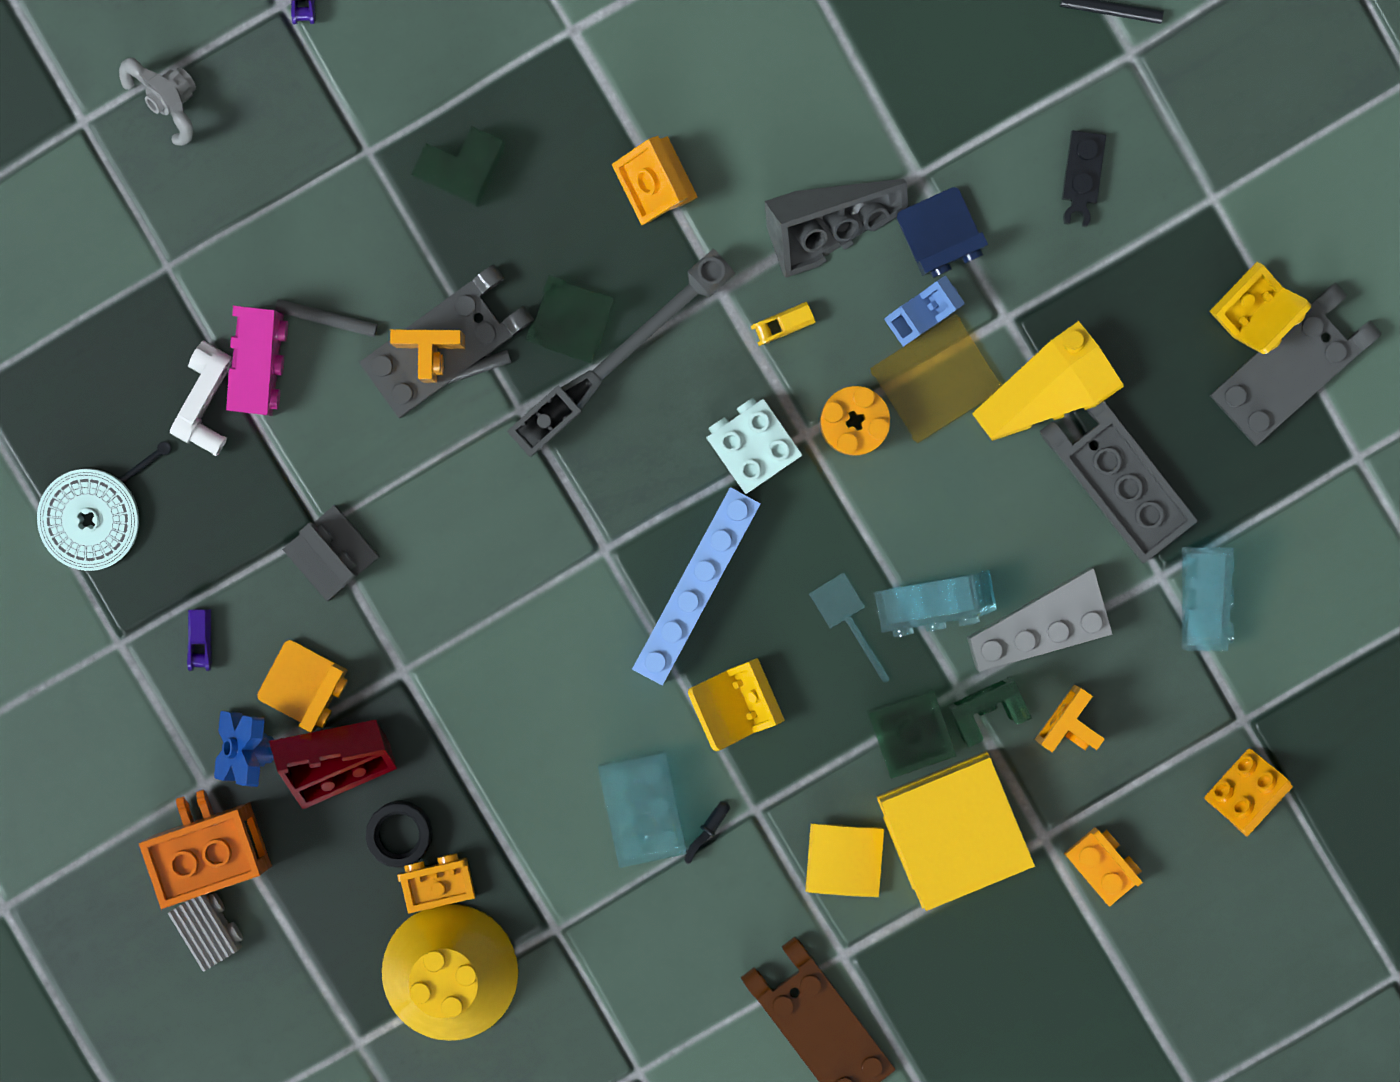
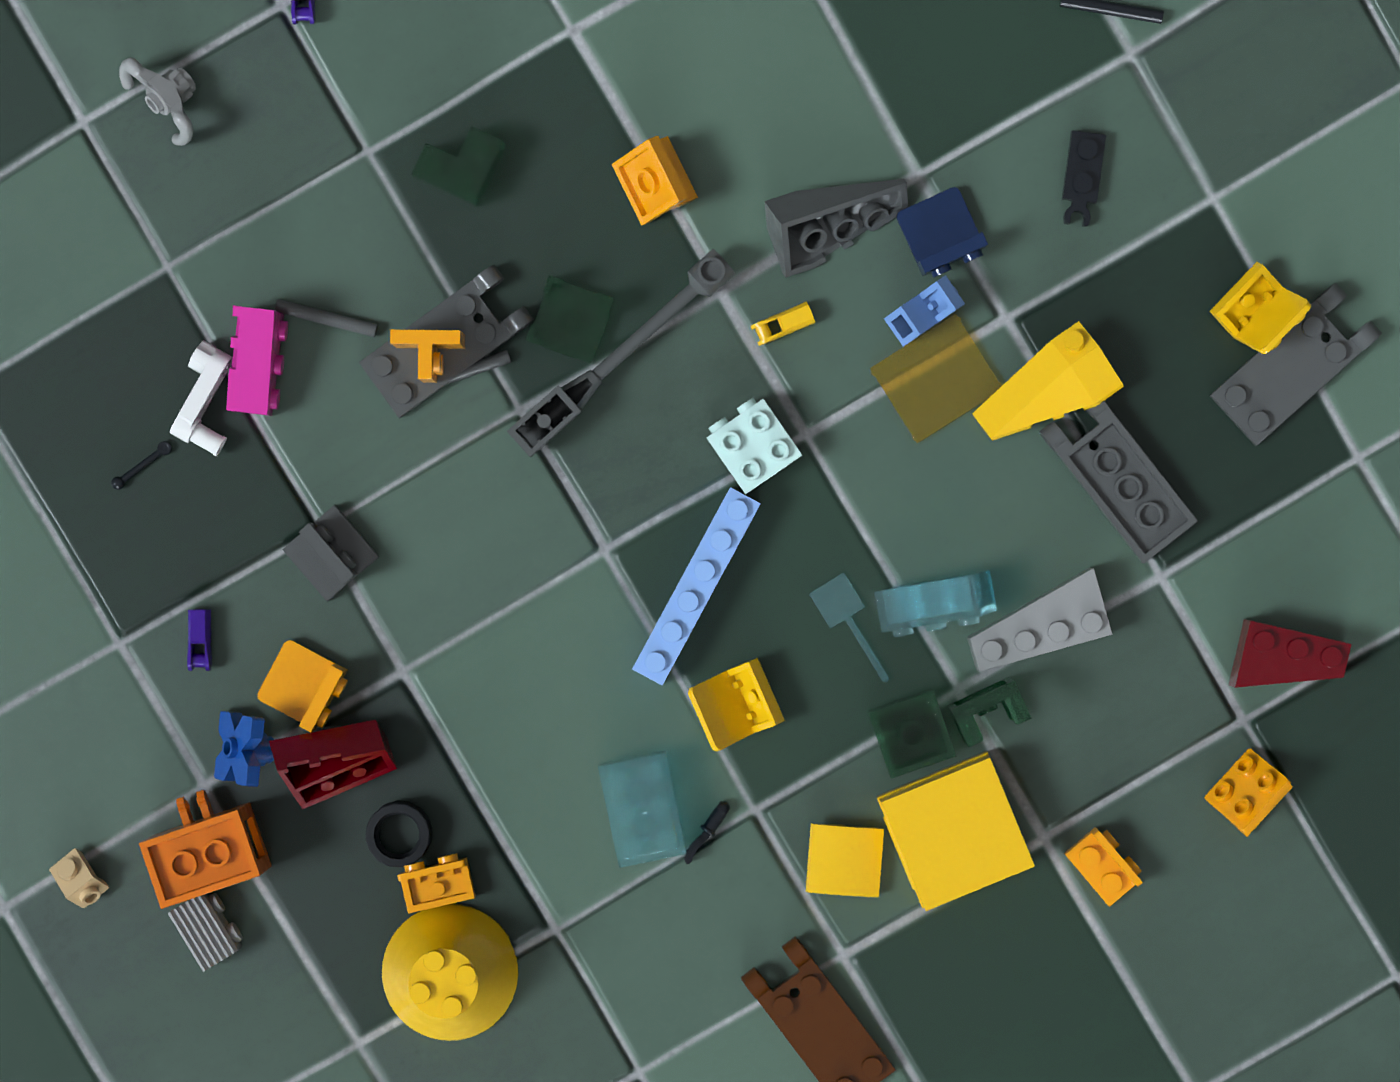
light aqua piece [37,468,139,571] -> none
light orange brick [820,386,890,456] -> none
light orange bracket [1034,685,1105,753] -> none
clear light blue wedge [1182,547,1234,651] -> none
none -> tan bracket [49,848,109,908]
none -> dark red wedge [1228,619,1352,688]

